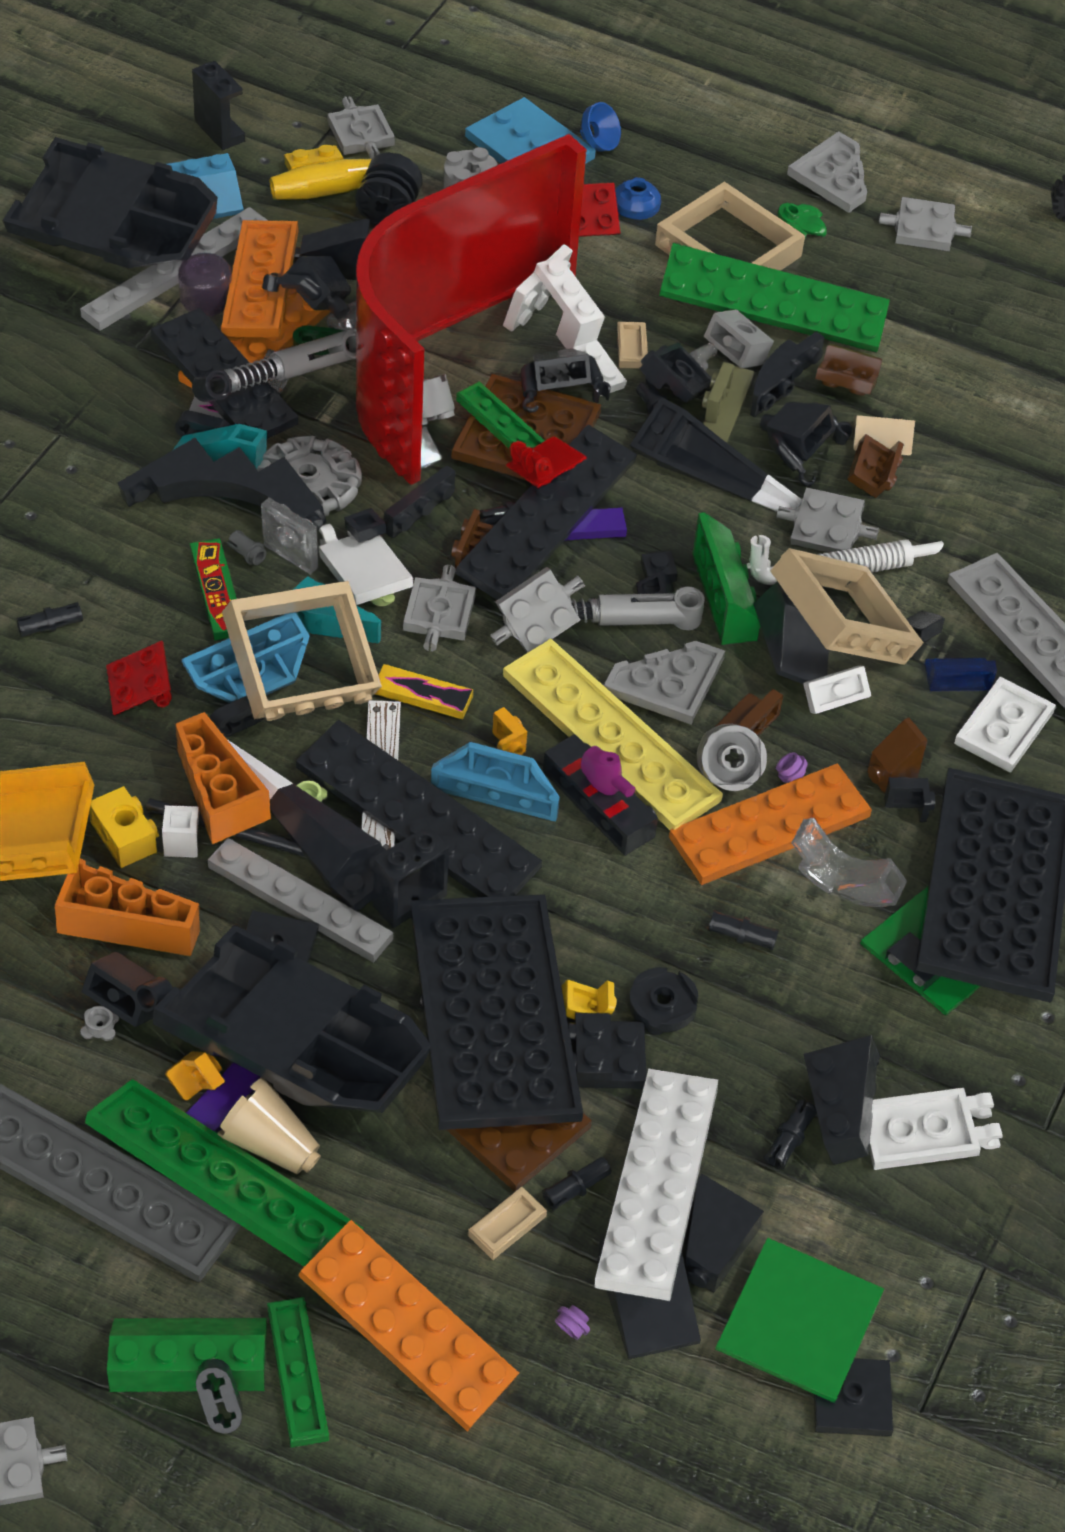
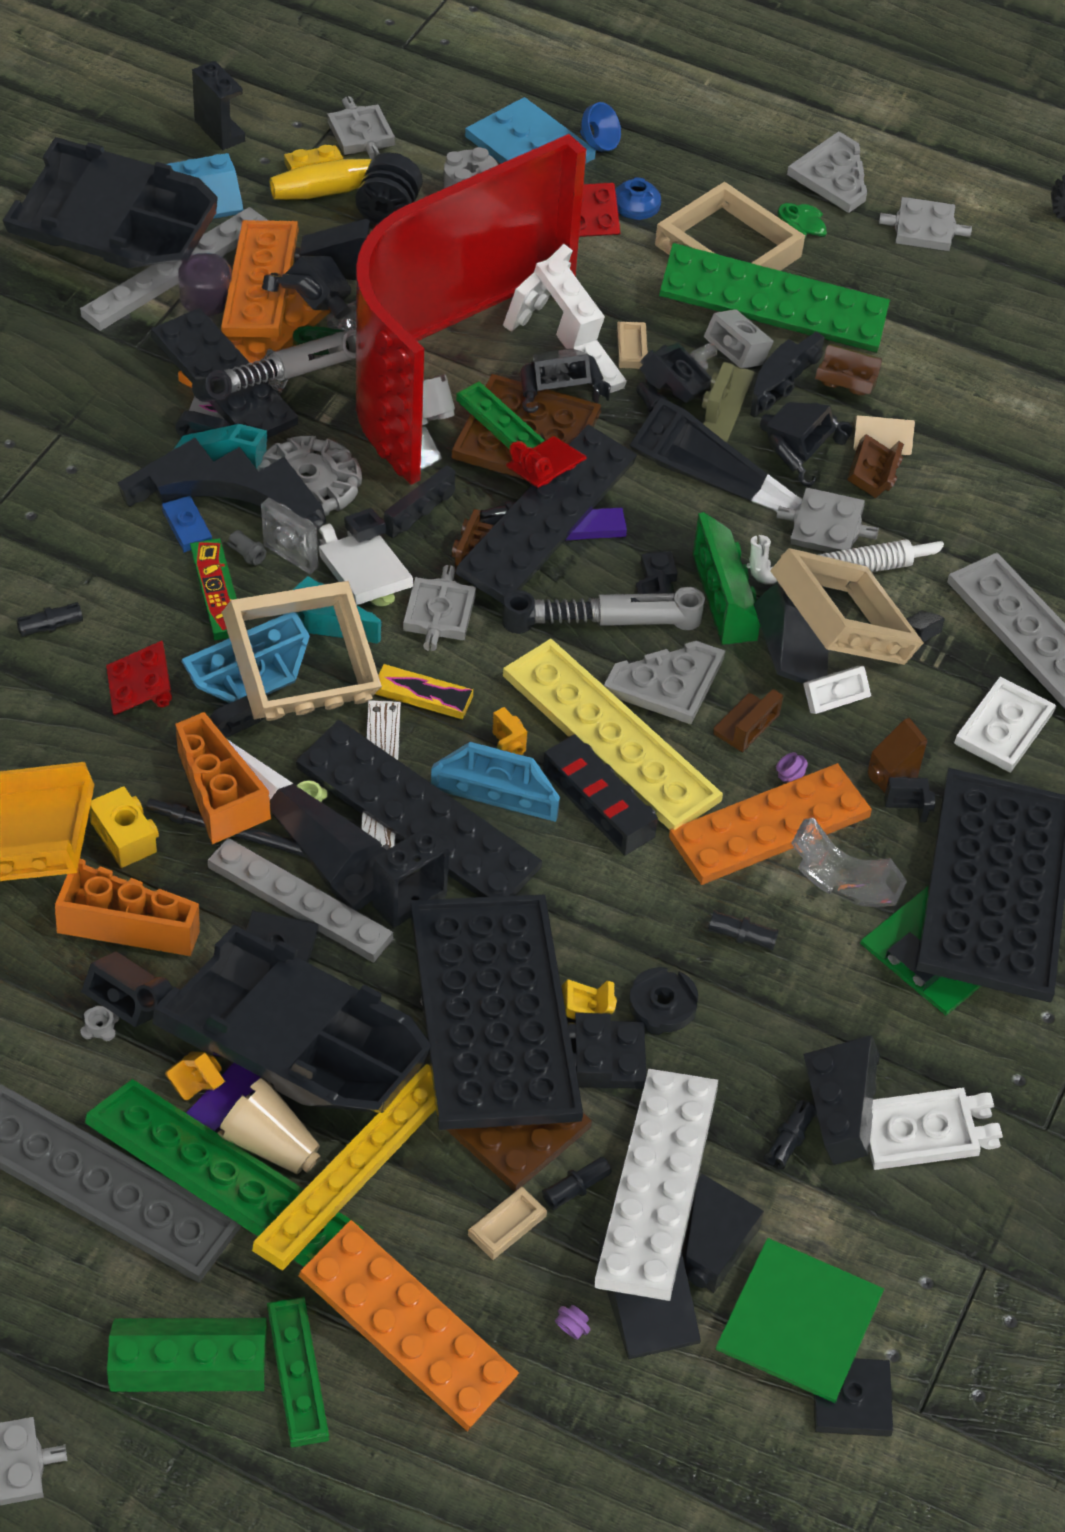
white panel [162,805,199,858] -> none
black beam [196,1359,243,1434] -> none
light grey plate [490,567,585,653] -> none
magenta piece [581,746,635,797] -> none
light grey brick [697,724,767,791] -> none
clear blue panel [925,658,997,691] -> none
none -> blue plate [162,496,212,552]
none -> yellow plate [252,1064,436,1271]

